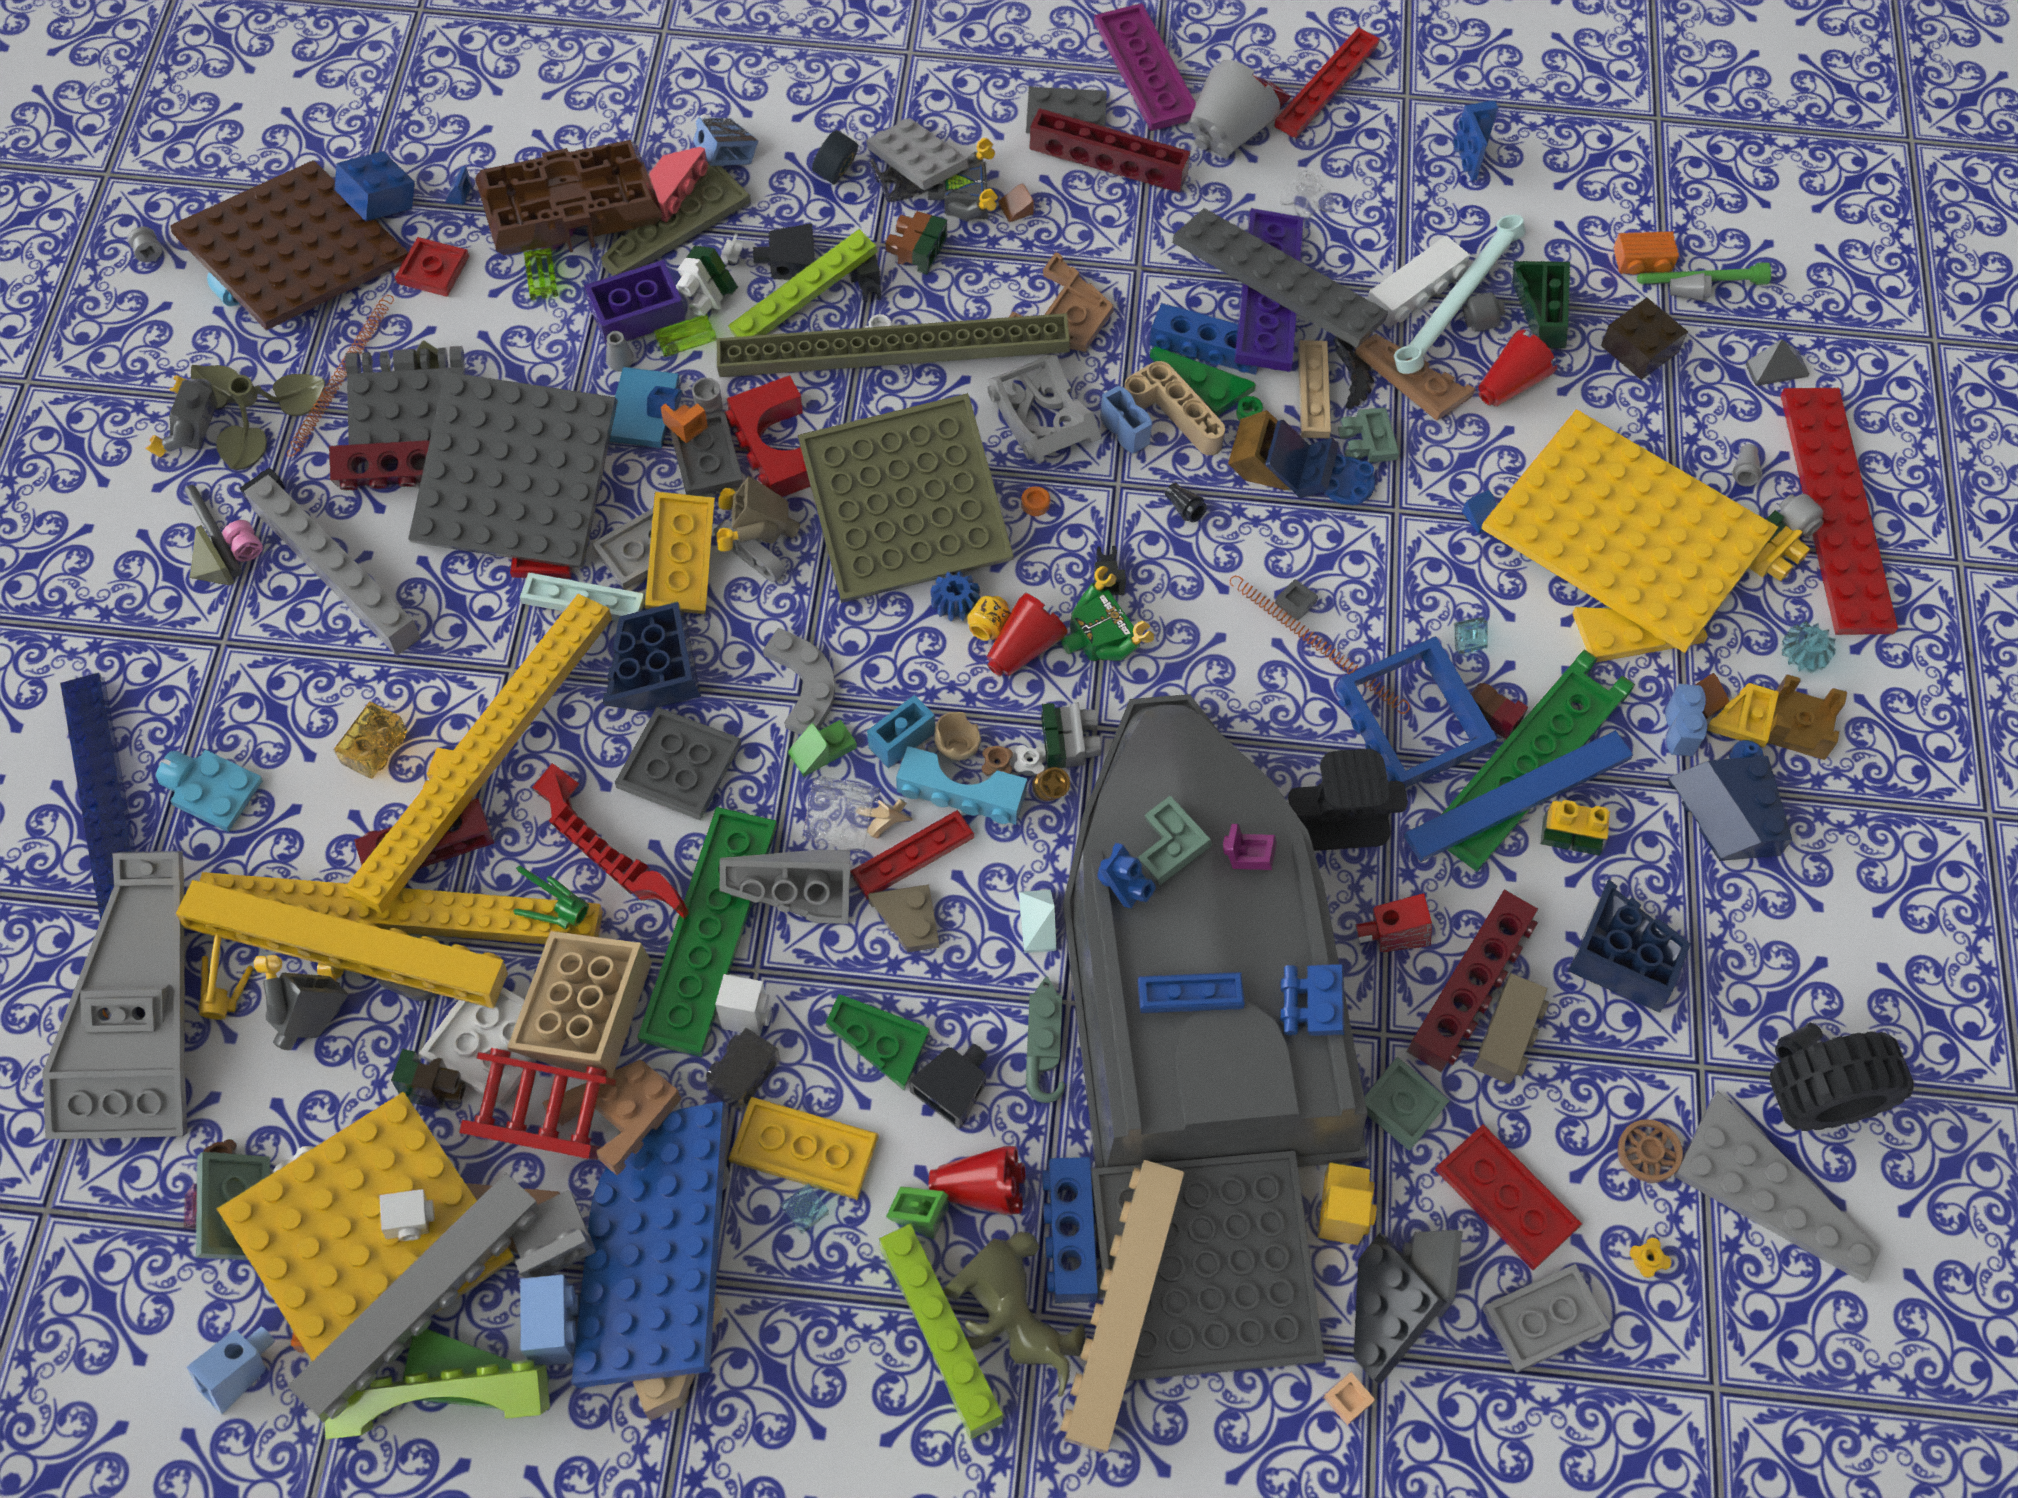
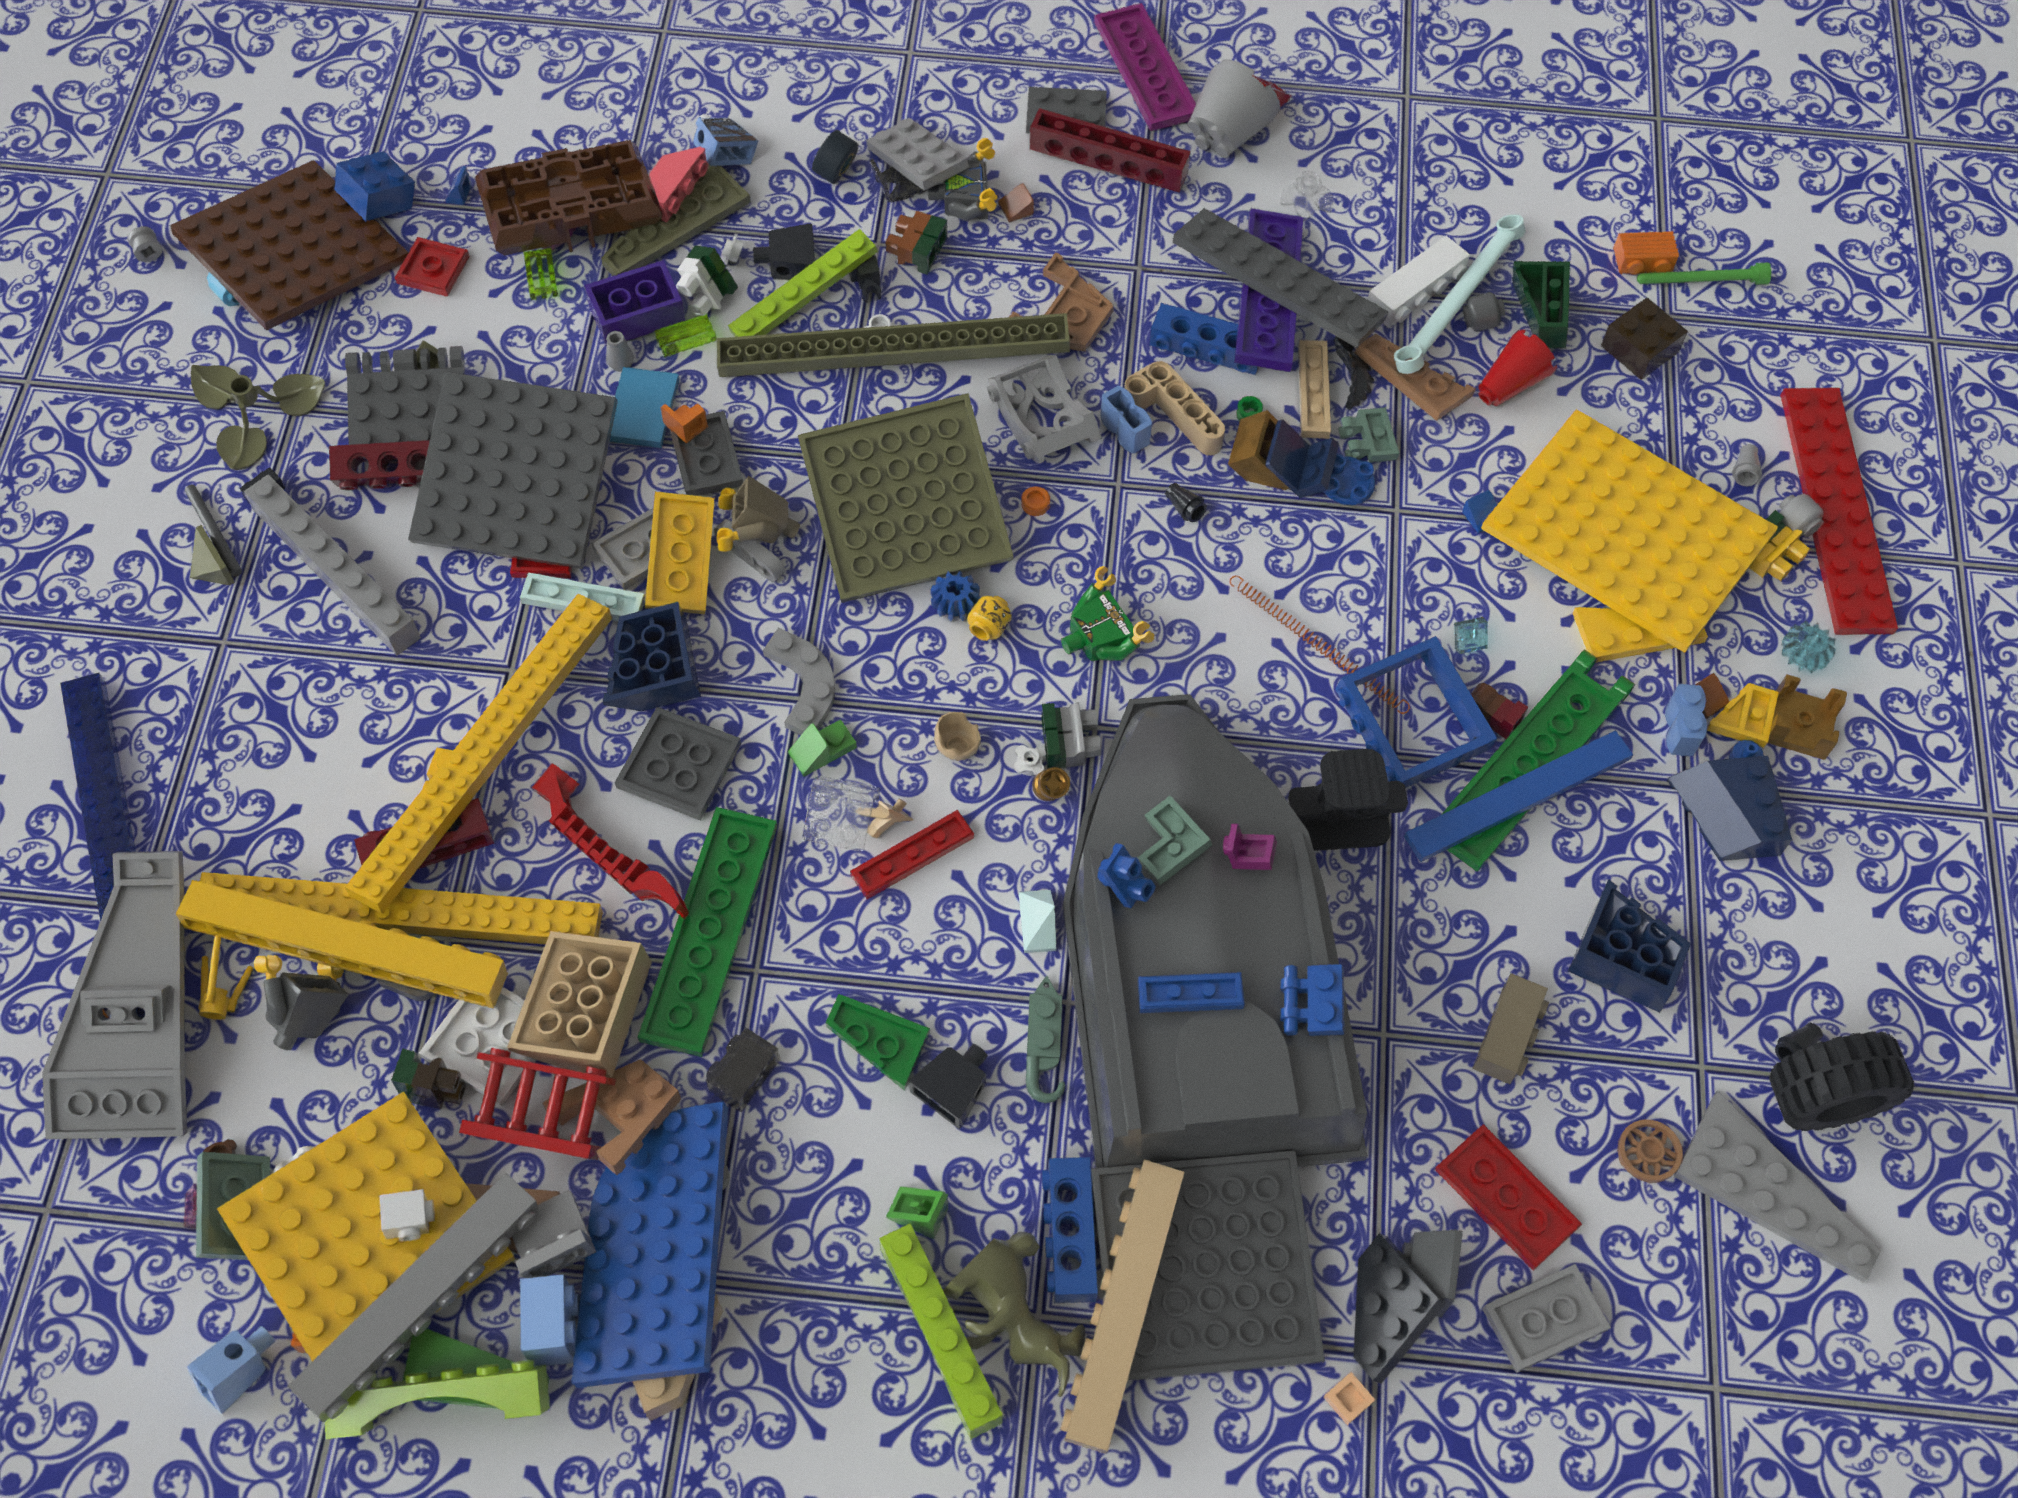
dark grey torso [145,375,217,457] -> none
medium azure plate [156,750,263,832] -> none
bright pink wheel [222,520,263,562] -> none
piece [287,295,394,457] -> none
clear yellow brick [333,701,407,779] -> none
green plant [513,866,589,929] -> none
blue slope [647,386,682,419] -> none
light grey wheel [692,377,723,414] -> none
white brick [715,974,772,1036] -> none
light grey wedge [720,850,850,924] -> none
red arch [725,375,811,497] -> none
yellow tile [728,1097,879,1200] -> none
clear light blue plate [780,1184,829,1234] -> none
dark azure brick [867,695,935,769] -> none
dark tan wing [868,884,939,952] -> none
medium azure arch [896,746,1027,825] -> none
red cone [929,1146,1026,1215] -> none
medium nougat plate [982,746,1013,775] -> none
red cone [986,593,1068,677] -> none
pearl dark grey piece [1094,546,1126,595] -> none
green wing [1150,346,1256,417] -> none
red plate [1274,27,1380,138] -> none
dark grey plate [1275,579,1318,620] -> none
yellow brick [1317,1162,1377,1245] -> none
red torso [1355,893,1432,952] -> none
sand green plate [1364,1057,1450,1150] -> none
dark red brick [1406,889,1538,1072] -> none
blue bracket [1453,100,1498,181] -> none
yellow hips [1540,800,1610,856] -> none
yellow plate [1629,1238,1671,1278] -> none
light grey cone [1670,273,1712,300] -> none
dark grey slope [1746,339,1810,386] -> none

